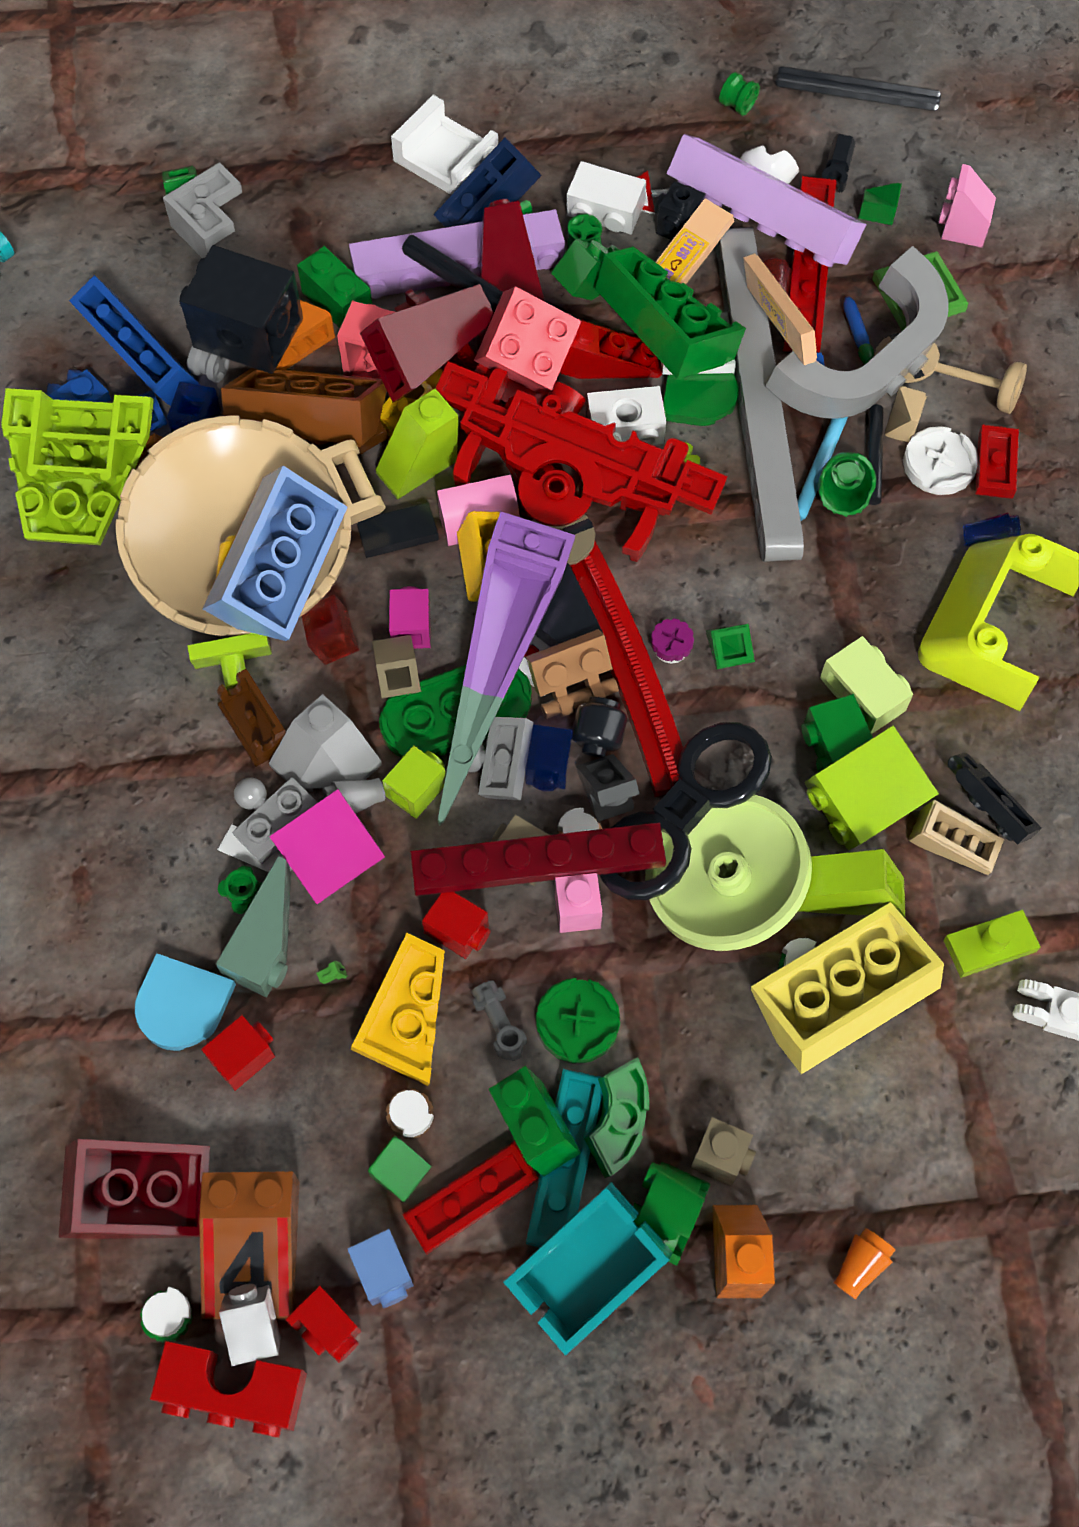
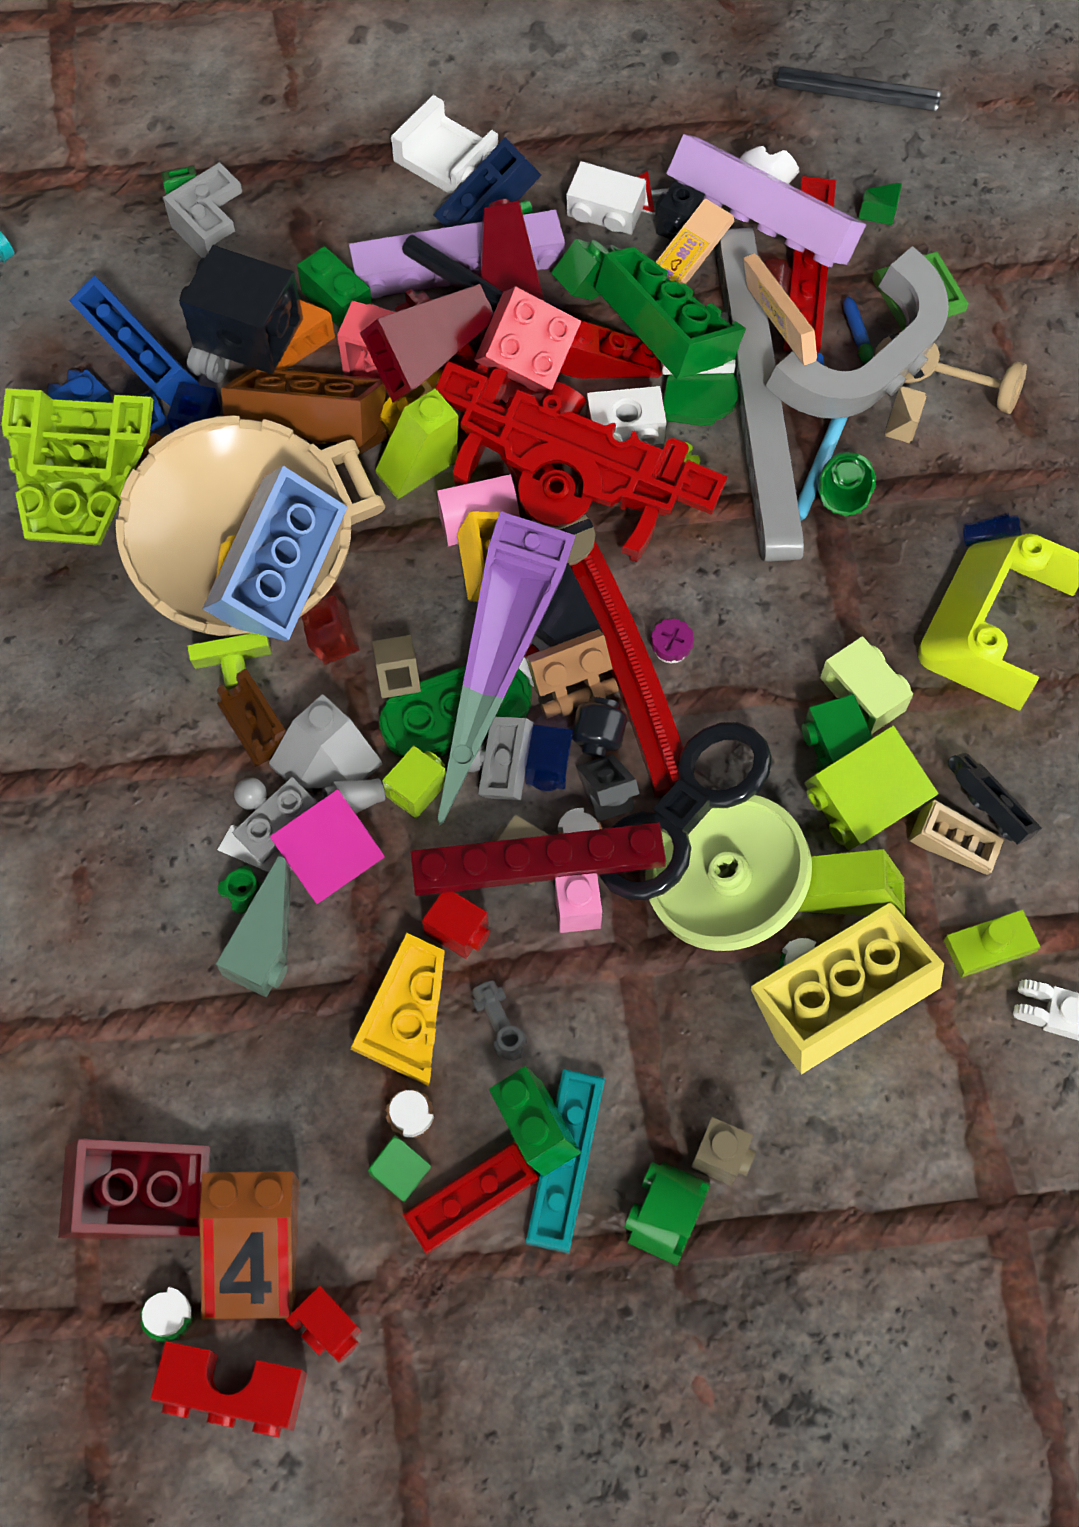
medium azure tile [135,953,236,1051] -> none
red brick [201,1015,275,1091] -> none
brick [219,1284,281,1366] -> none
bright green piece [317,961,348,984] -> none
medium blue brick [347,1229,414,1308] -> none
black tile [356,502,439,558] -> none
dark pink brick [389,586,431,649] -> none
teal piece [503,1182,673,1356] -> none
green tile [536,978,620,1064] -> none
green wheel [567,214,602,249] -> none
green tile [584,1057,649,1178] -> none
green slope [706,624,755,669] -> none
orange slope [712,1205,775,1298] -> none
green wheel [719,72,760,116] -> none
black bar [821,134,855,193] -> none
orange cone [833,1228,895,1300] -> none
black bar [868,405,884,505] -> none
white tile [903,426,978,495] -> none
bright pink slope [938,164,996,248] -> none
red plate [975,424,1019,499] -> none

